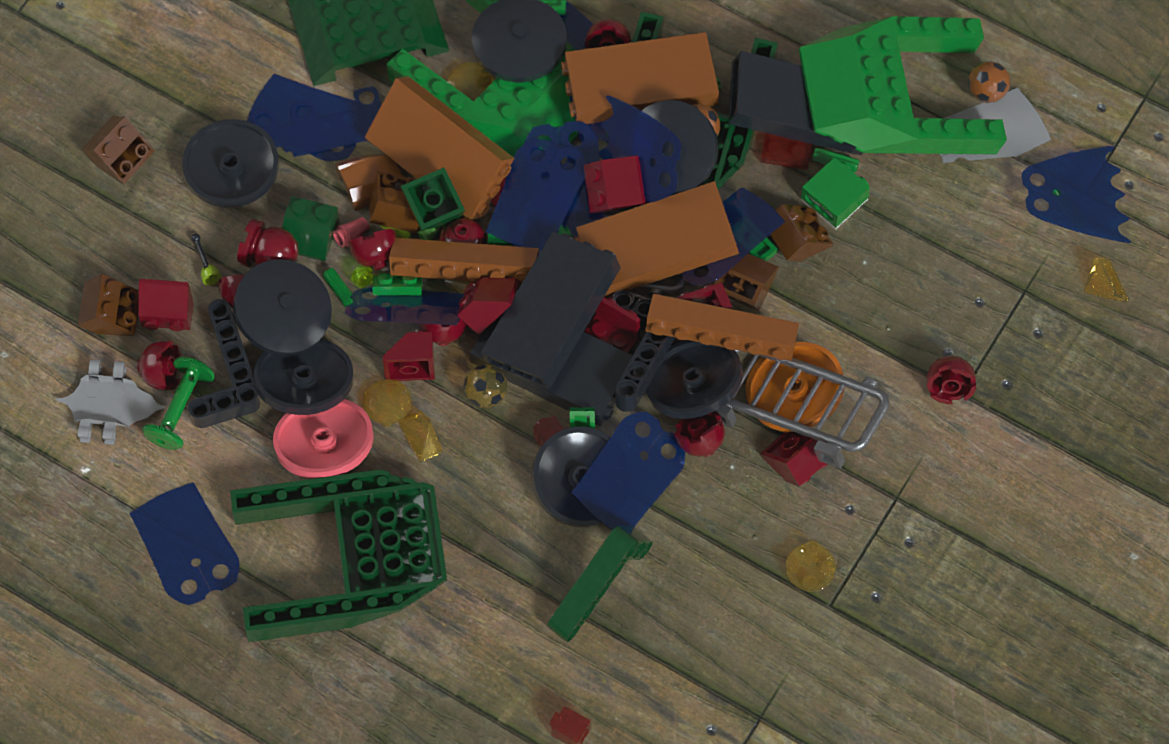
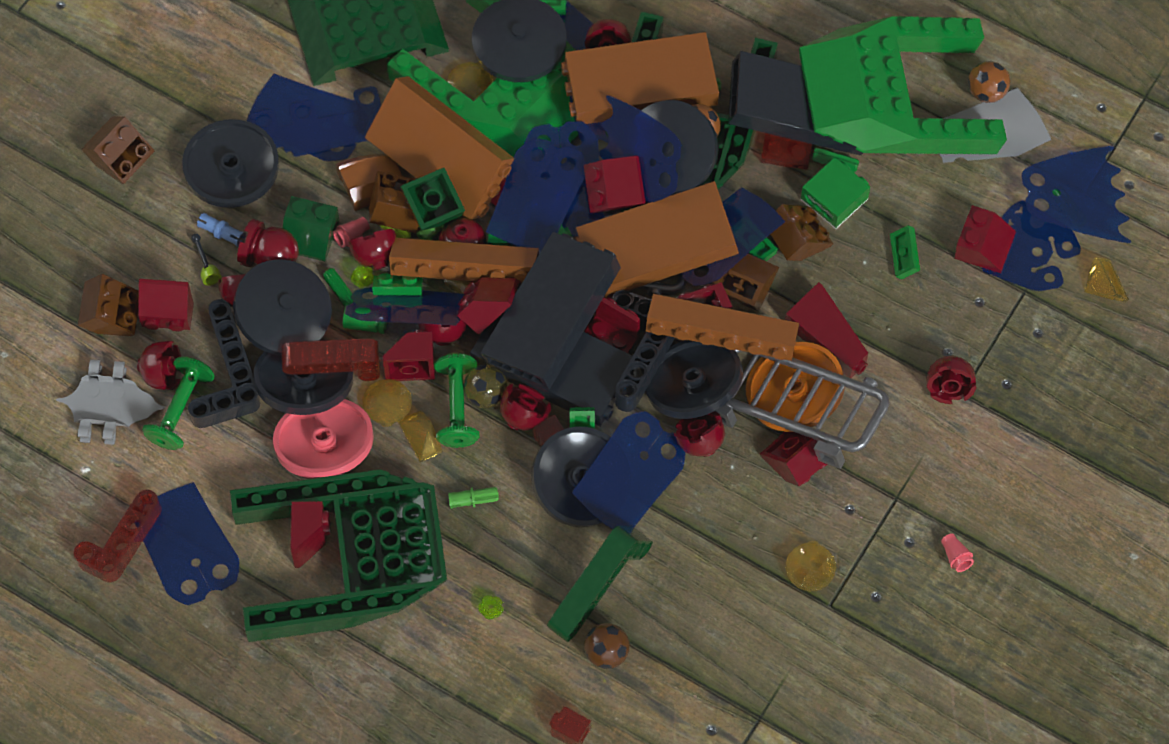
none -> clear red beam [74,490,161,583]
none -> medium blue pin [197,213,246,247]
none -> clear red beam [282,339,380,381]
none -> dark red slope [290,501,331,568]
none -> green piece [343,304,389,334]
none -> green hose [434,353,480,448]
none -> bright green axle [448,487,499,509]
none -> clear neon green plate [478,595,503,620]
none -> dark red cylinder [500,384,551,431]
none -> reddish brown piece [584,623,630,669]
none -> dark red slope [785,282,868,378]
none -> green plate [890,225,920,280]
none -> coral cone [941,533,974,572]
none -> dark red slope [955,205,1016,273]
none -> clear blue piece [982,200,1081,291]

